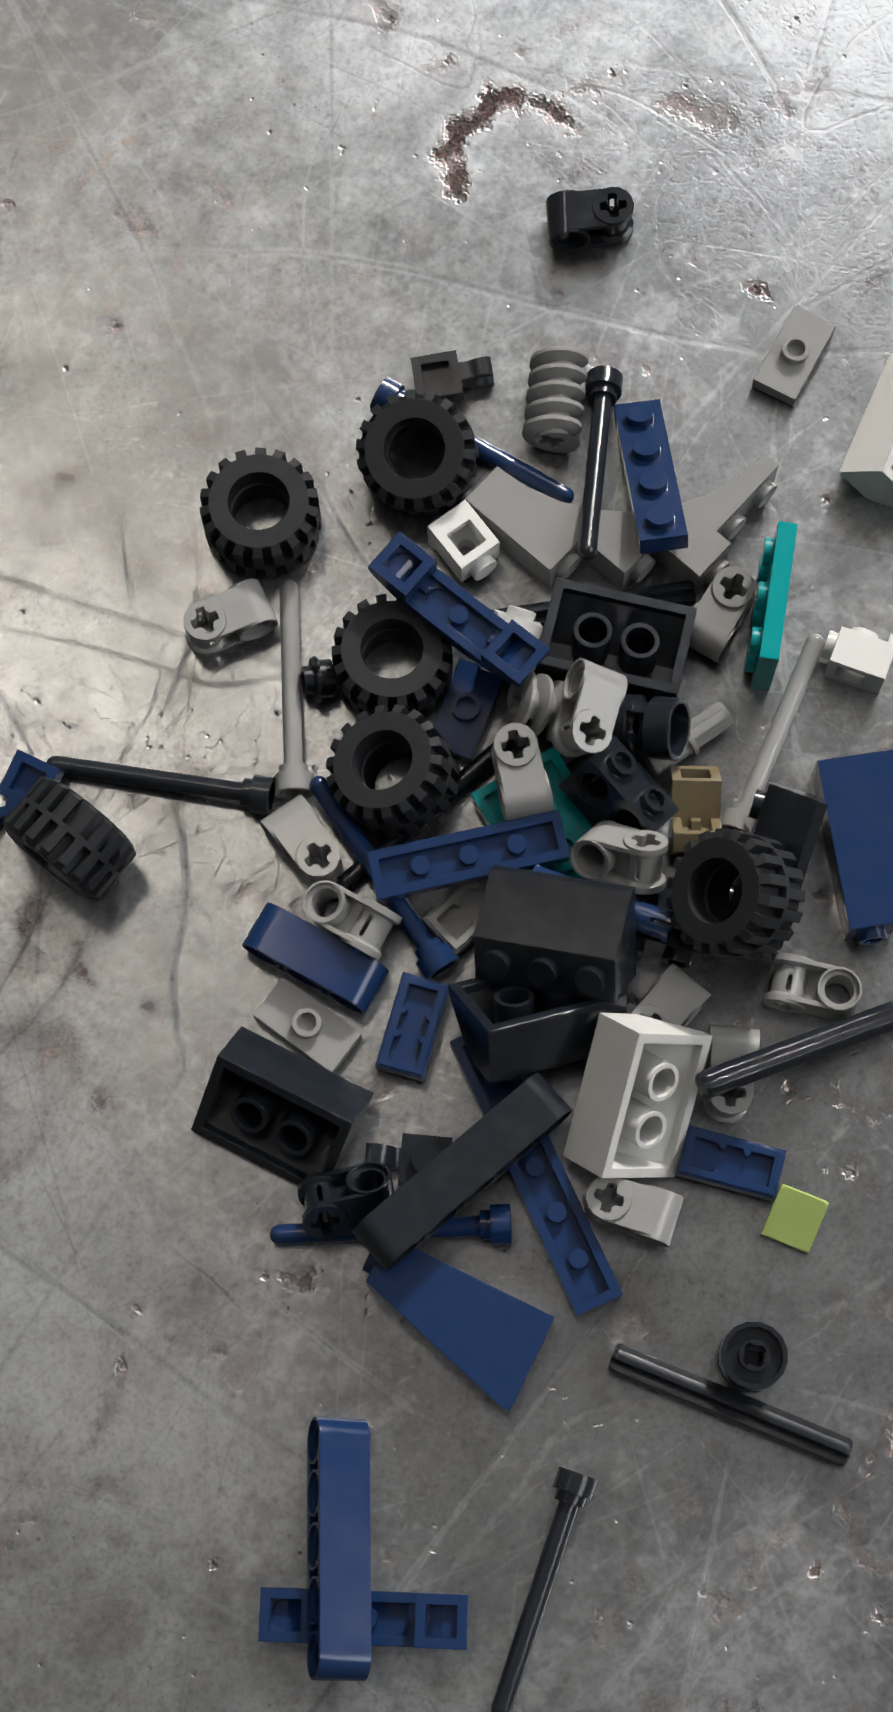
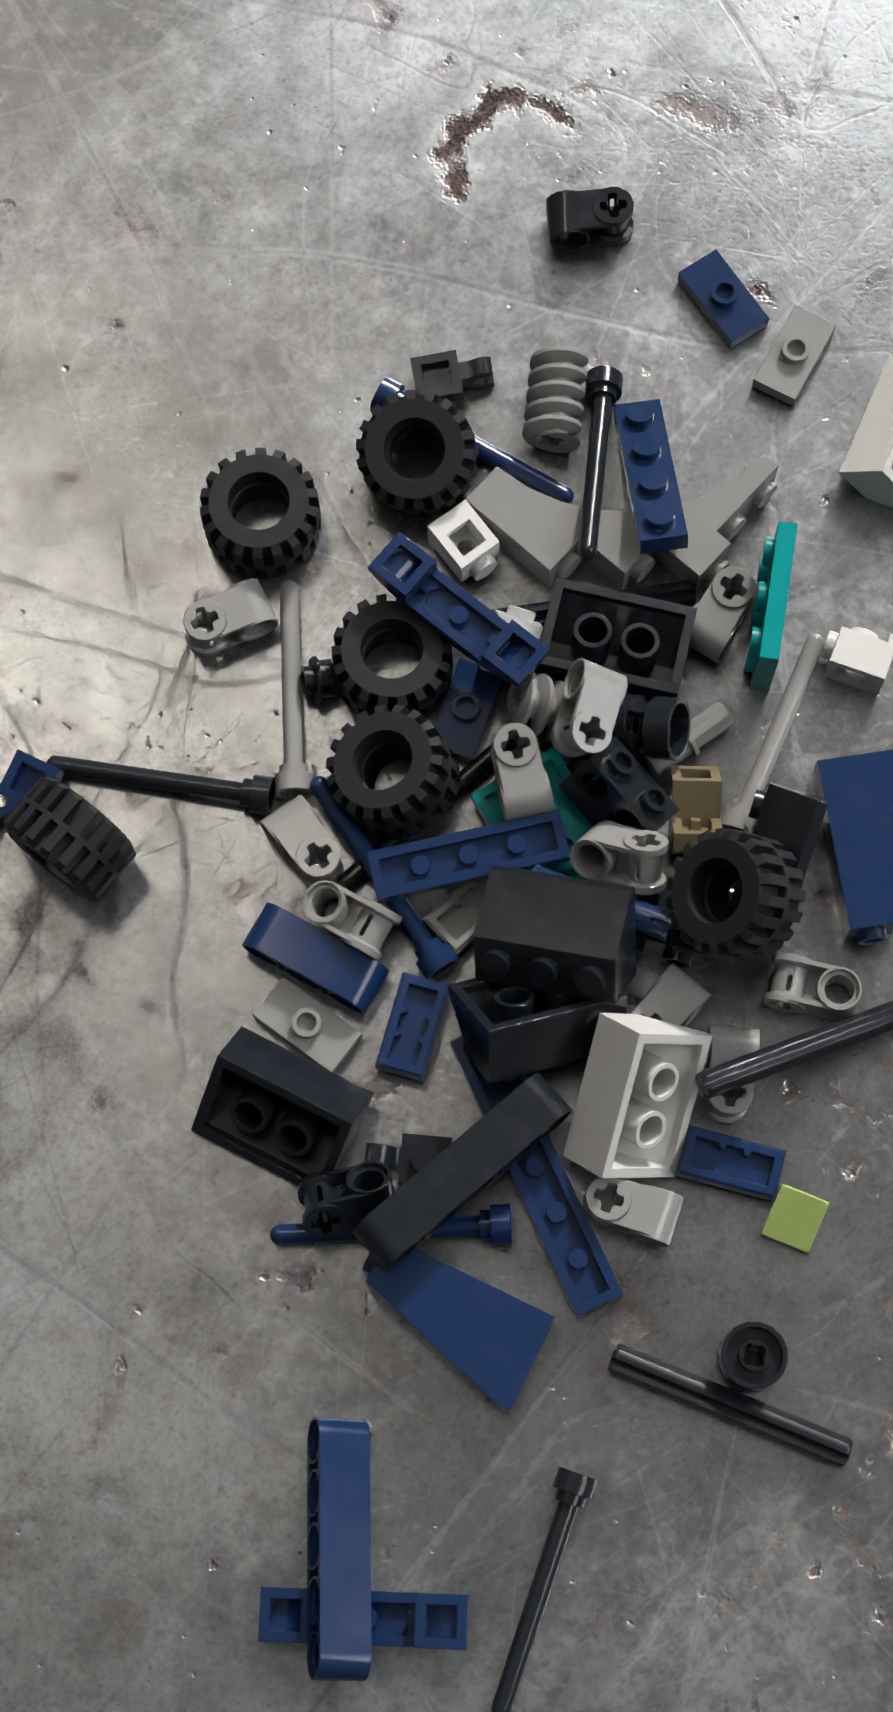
none -> dark blue plate [677,249,769,349]

